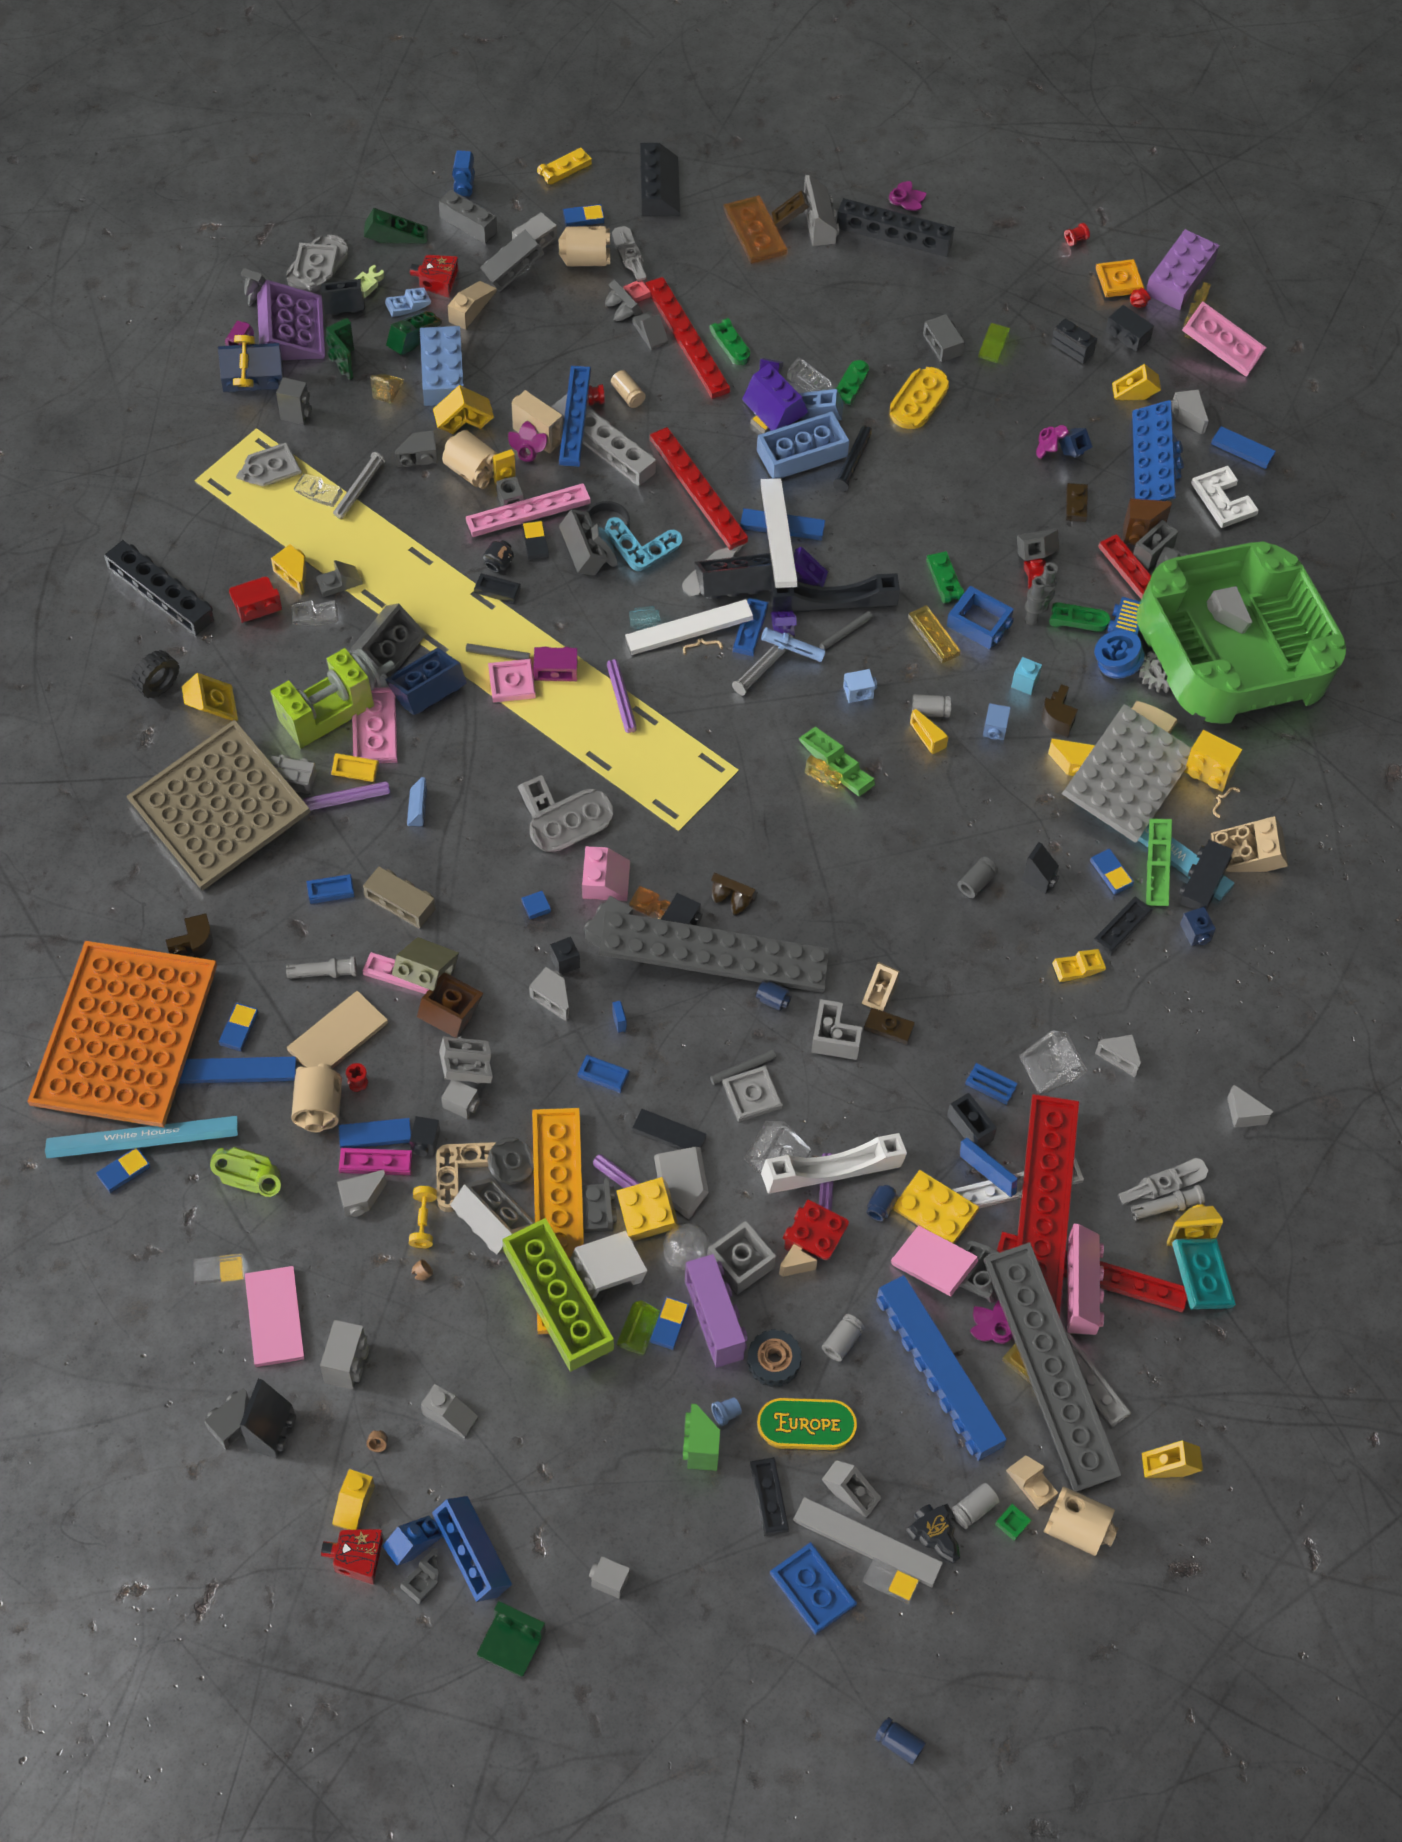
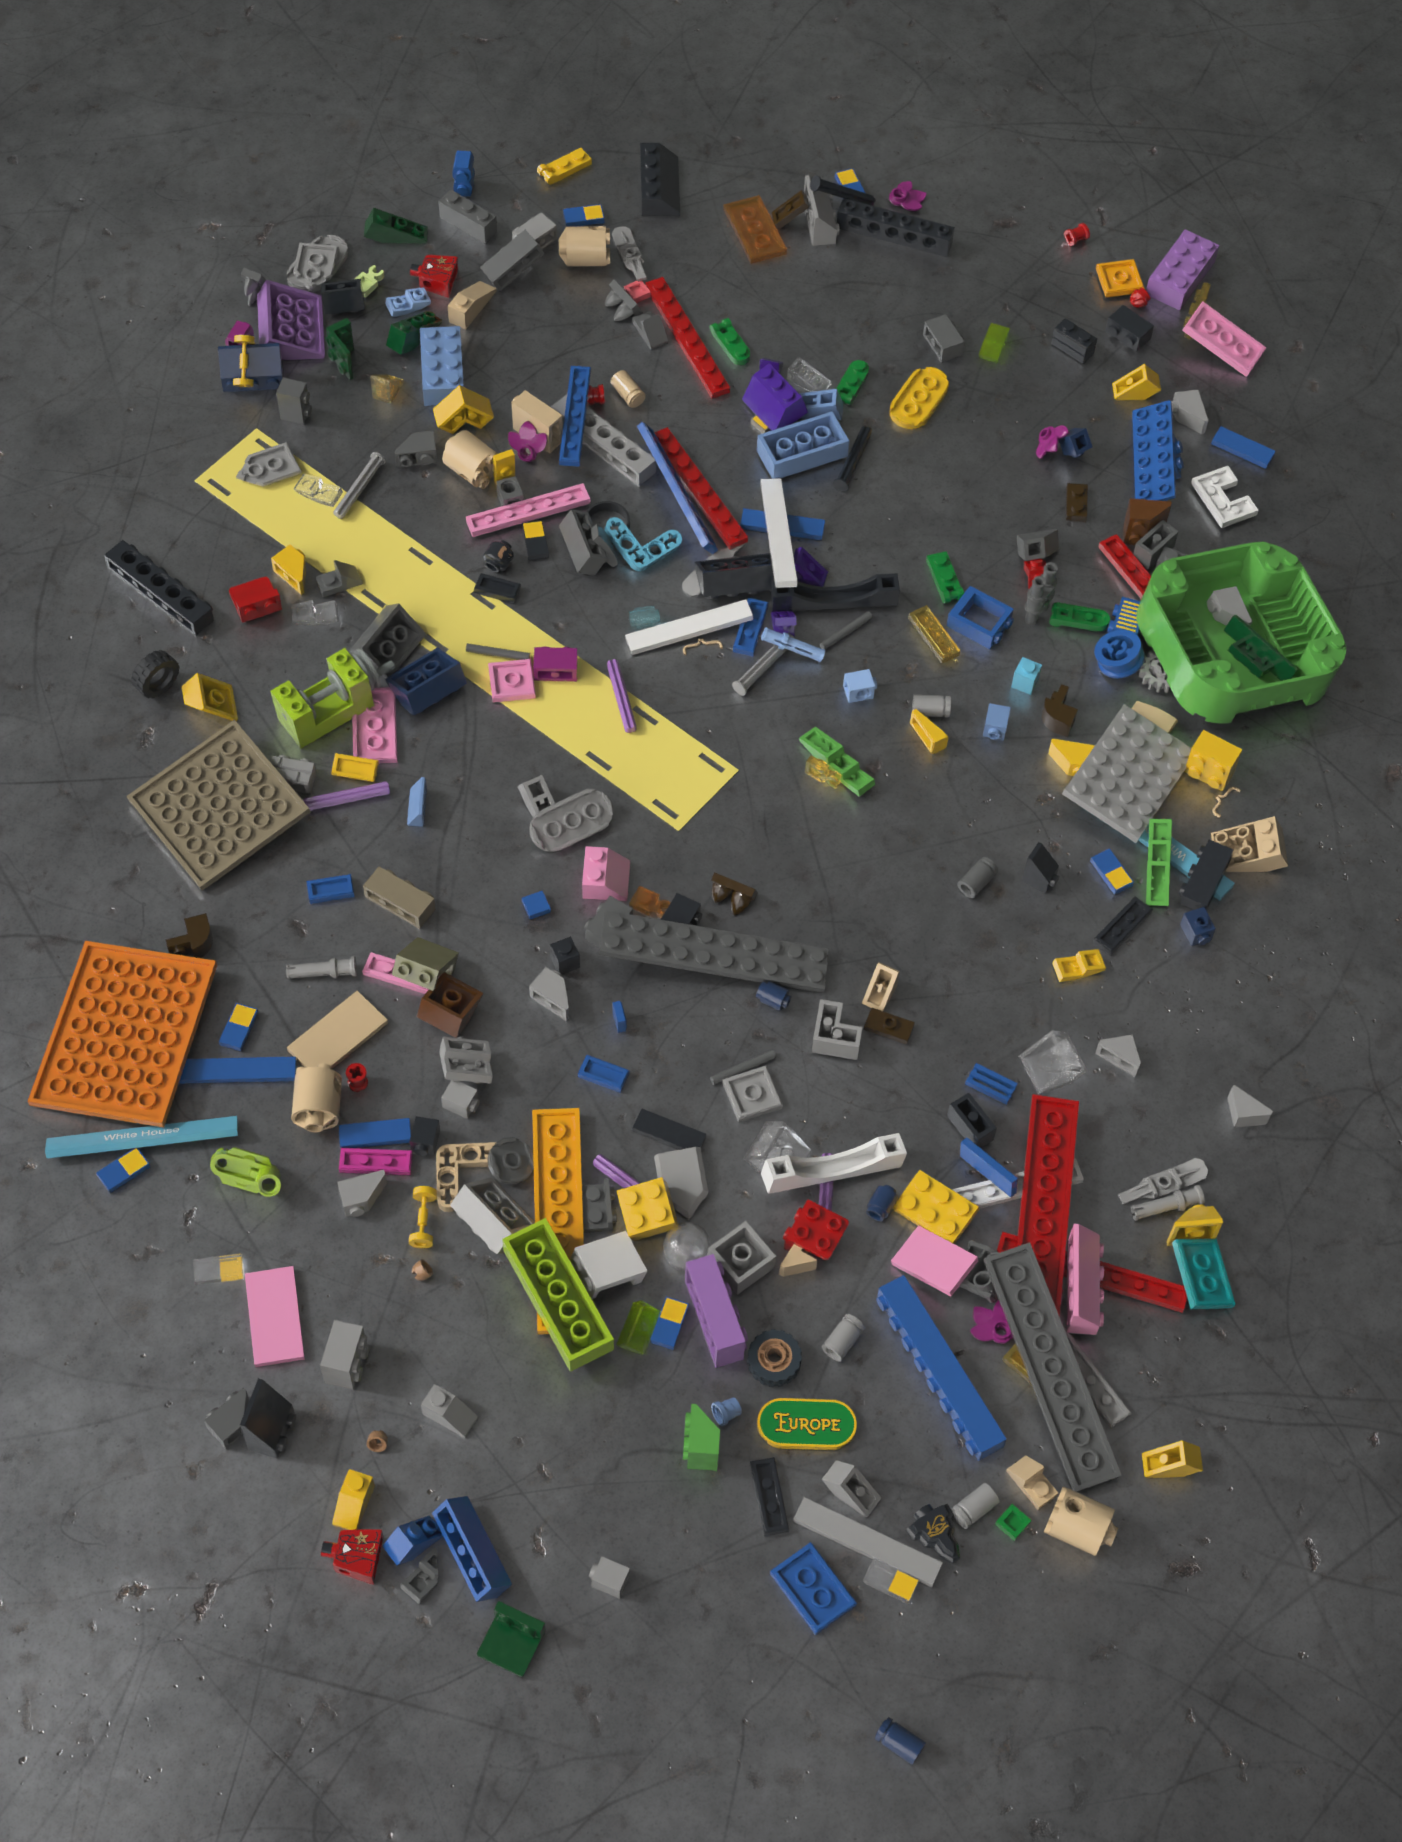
none -> tile [637,422,718,555]
none -> black axle [810,175,876,206]
none -> tile [835,168,865,193]
none -> dark green bracket [1224,615,1298,681]

